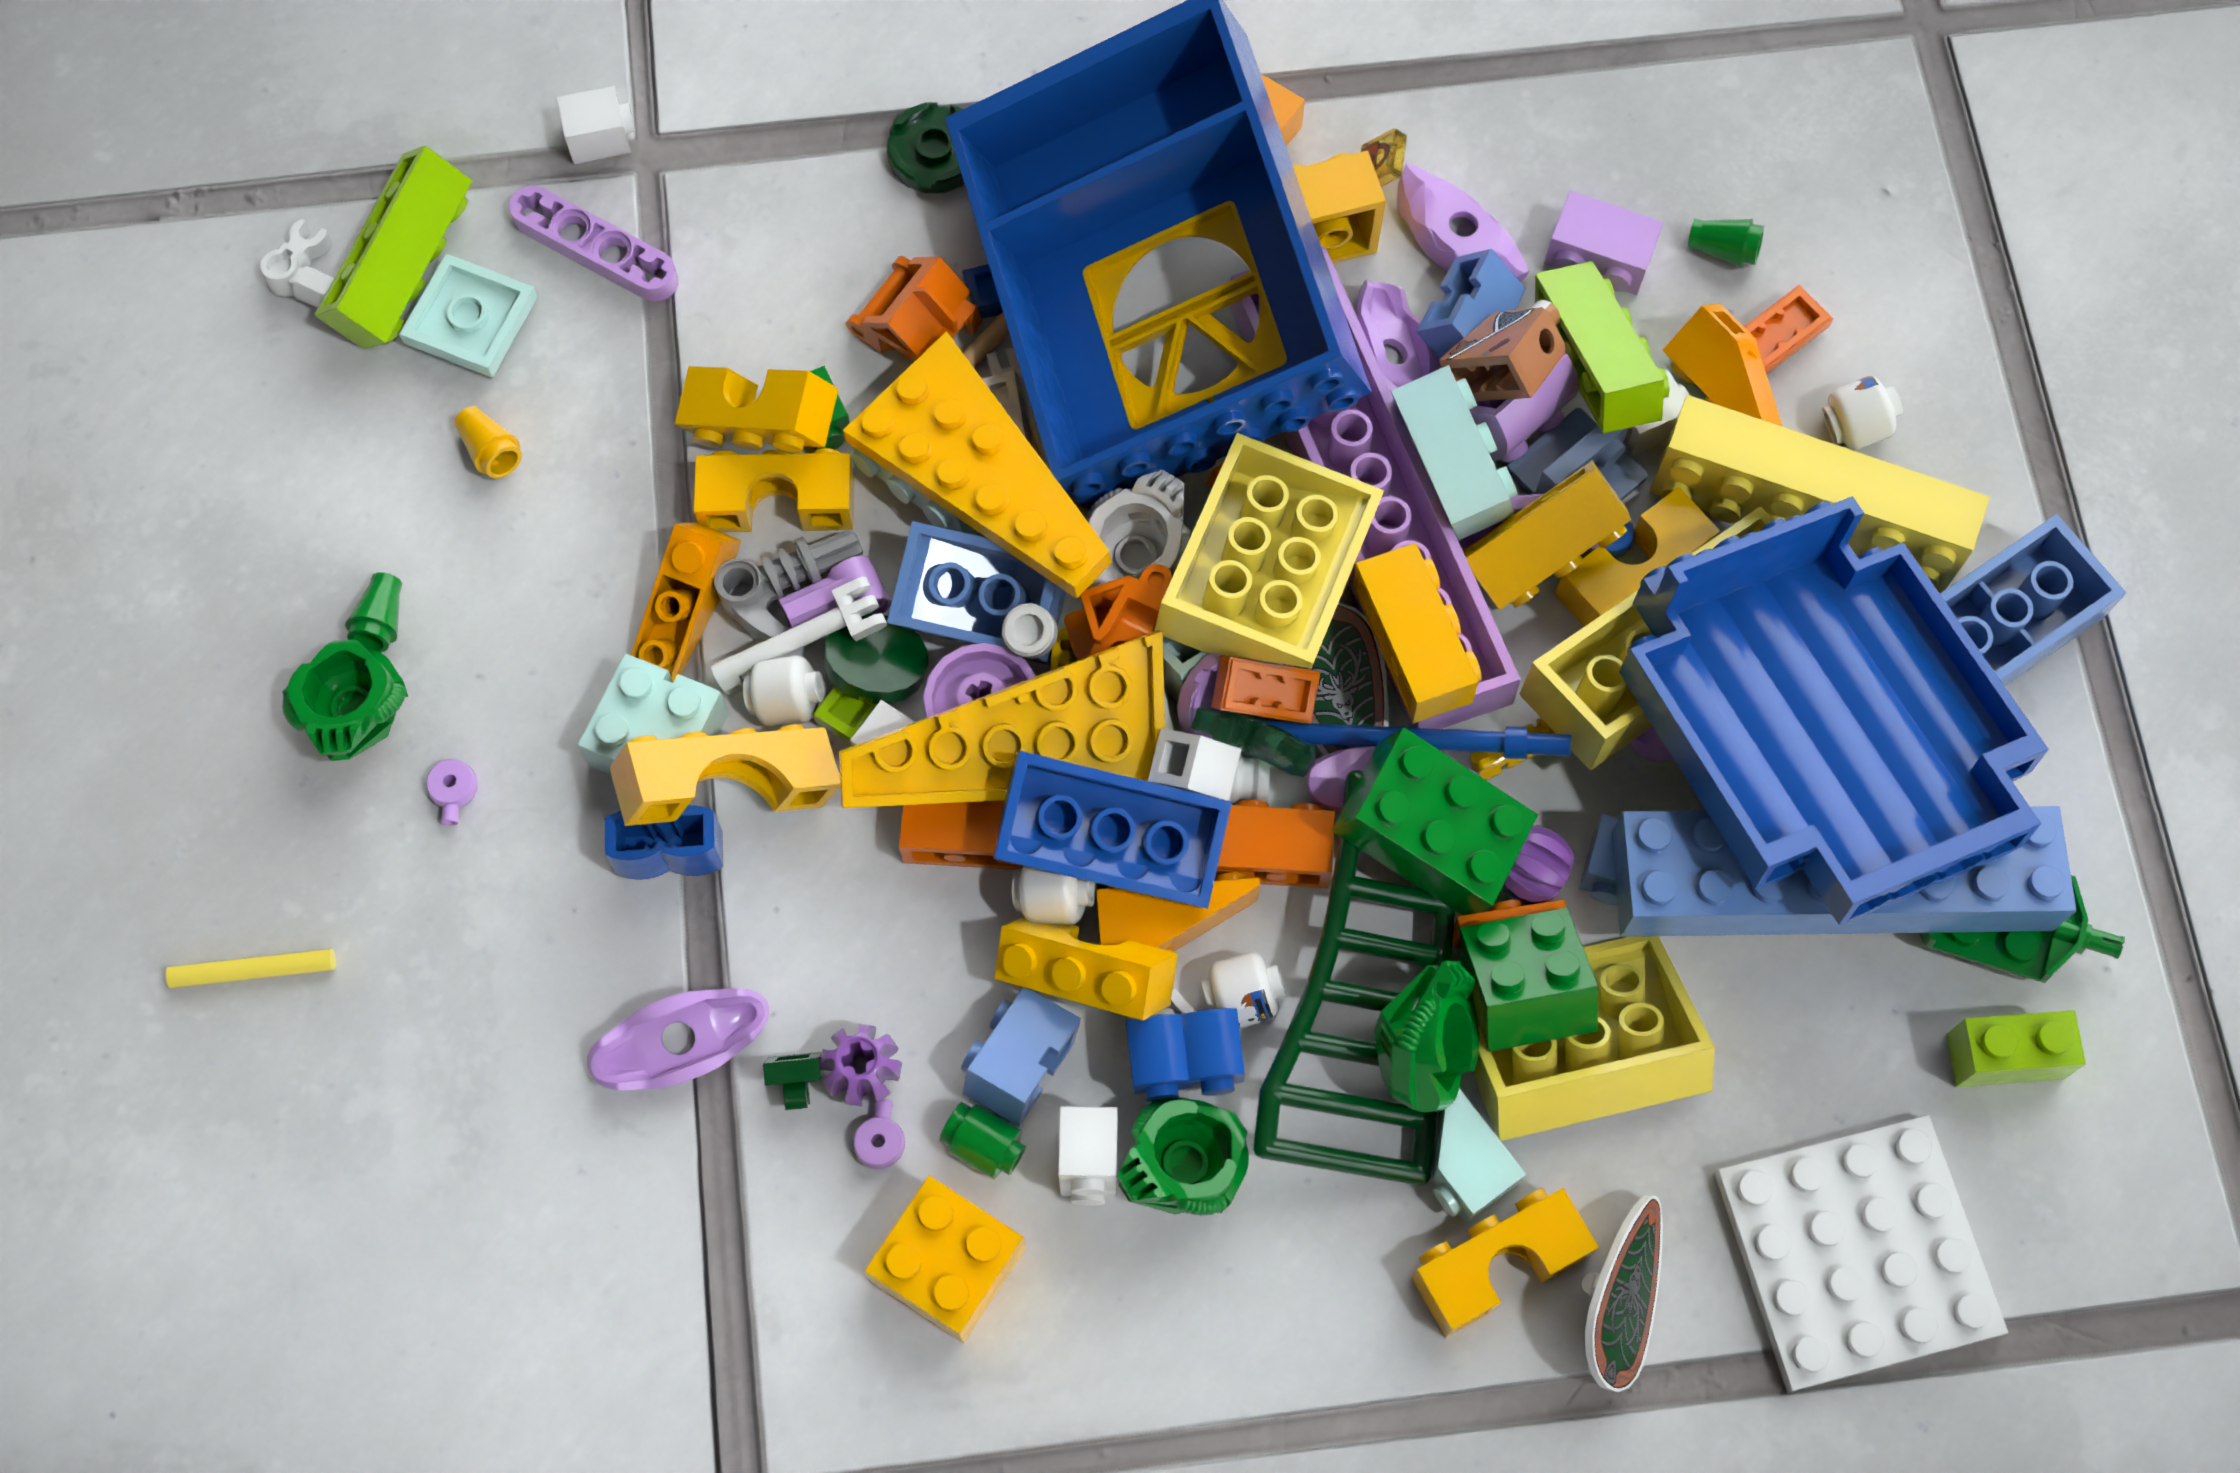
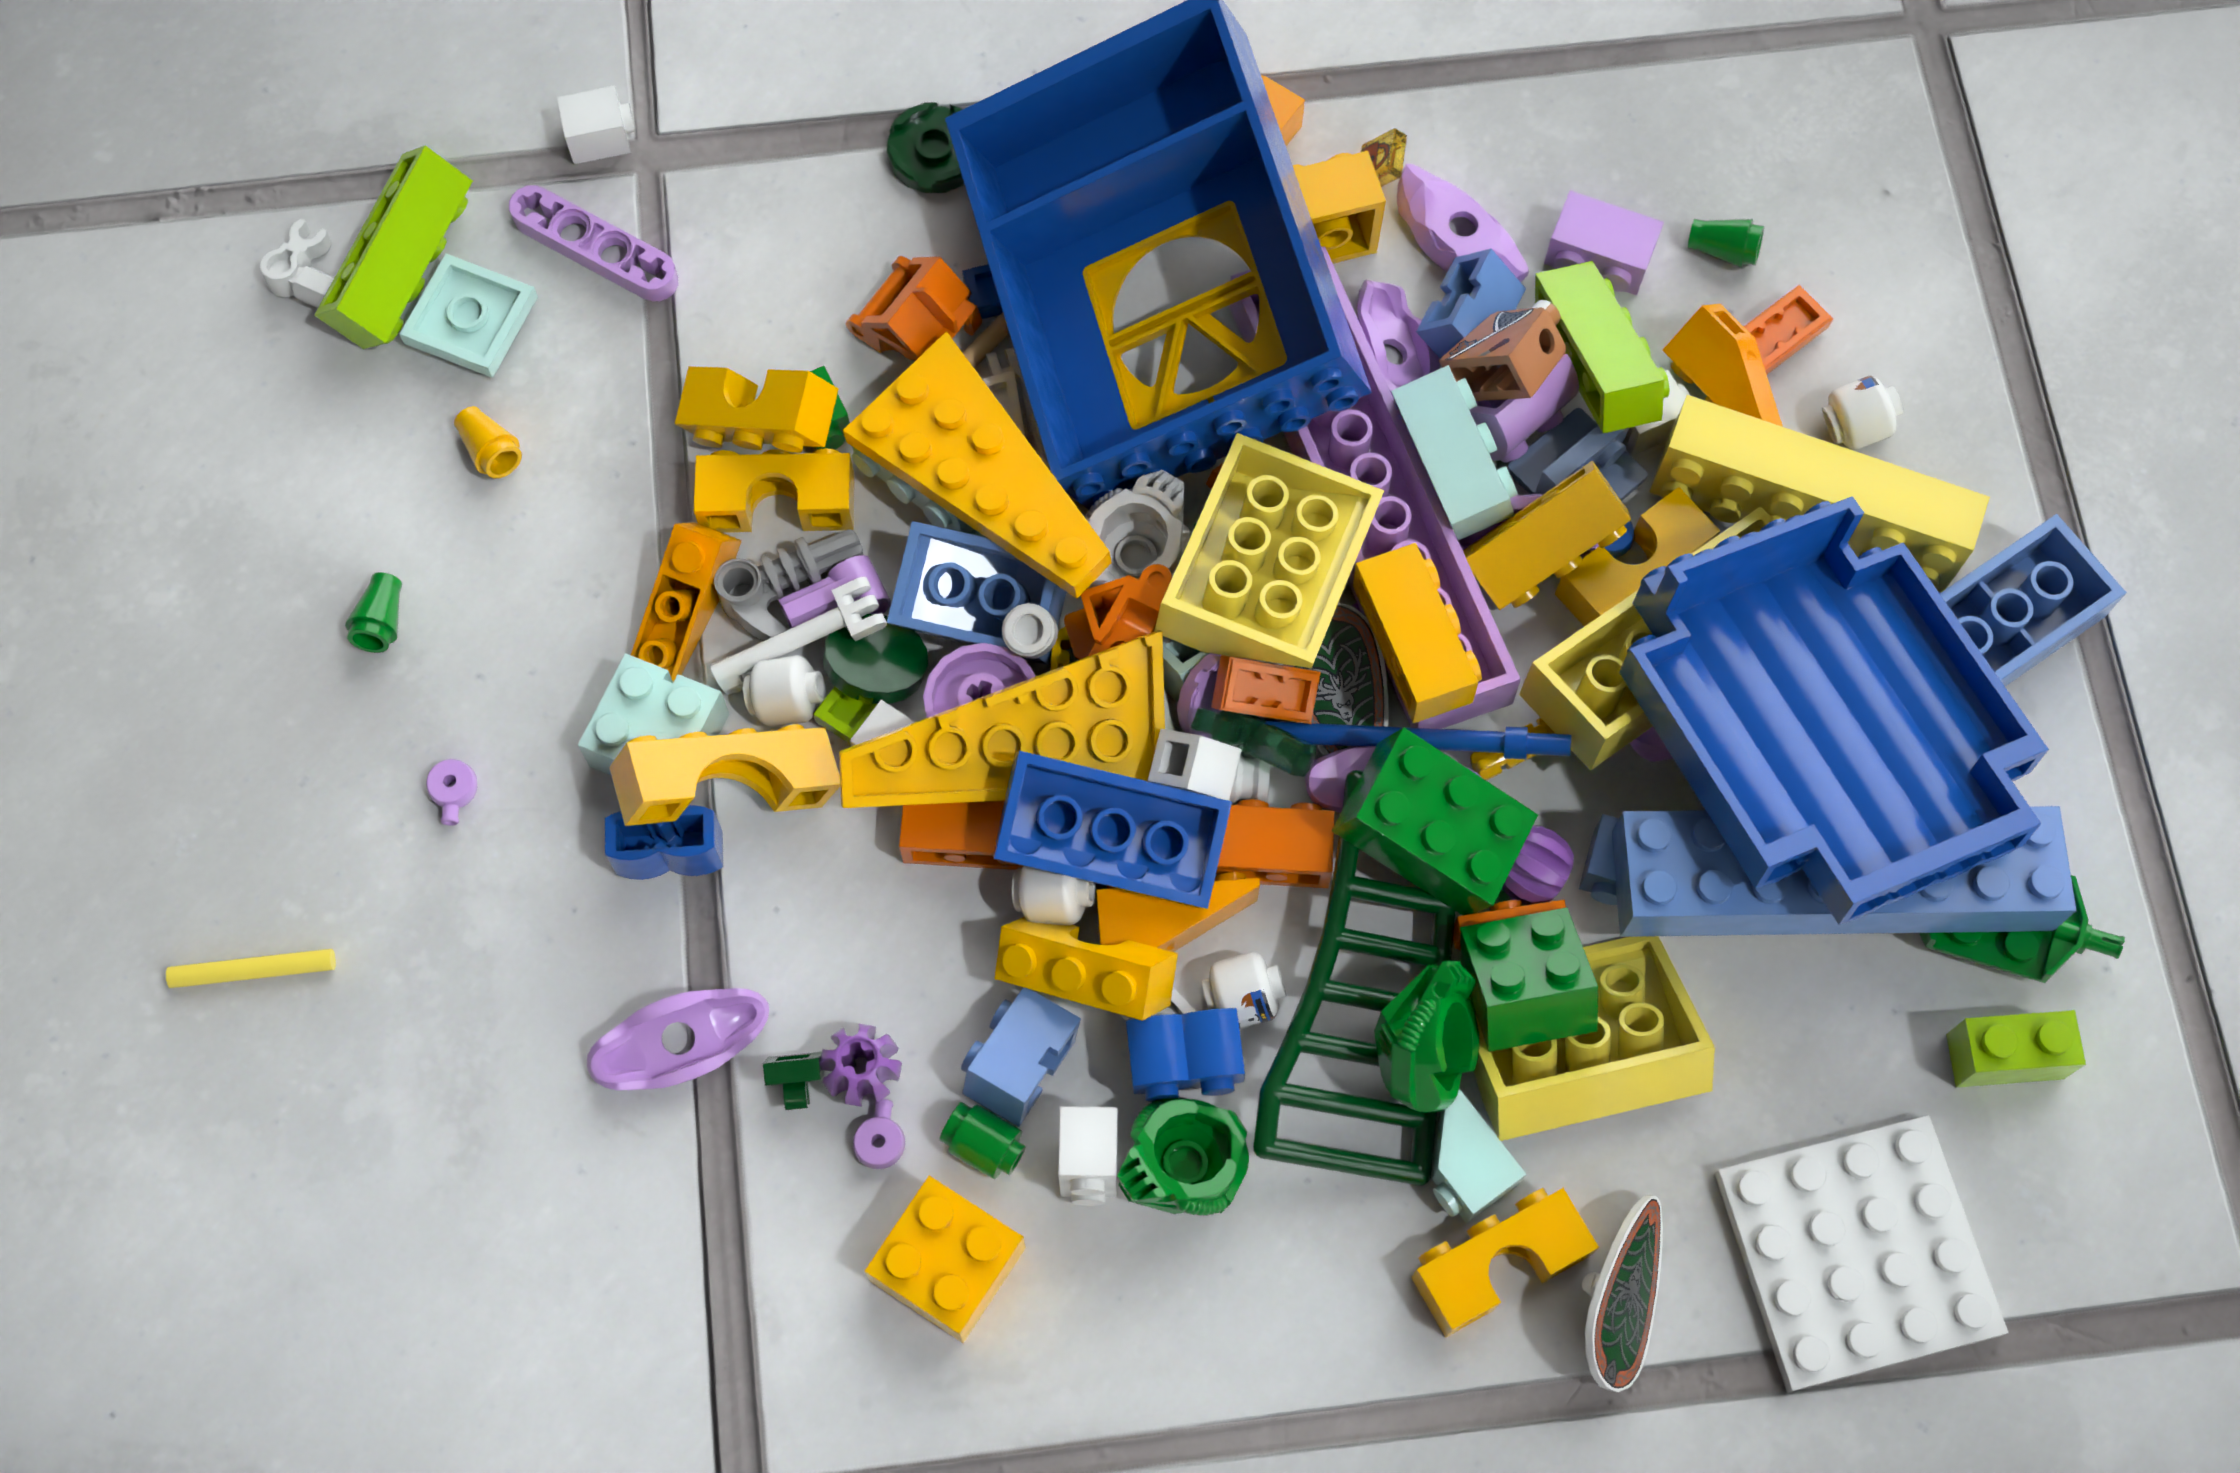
green helmet [282,639,408,761] -> none

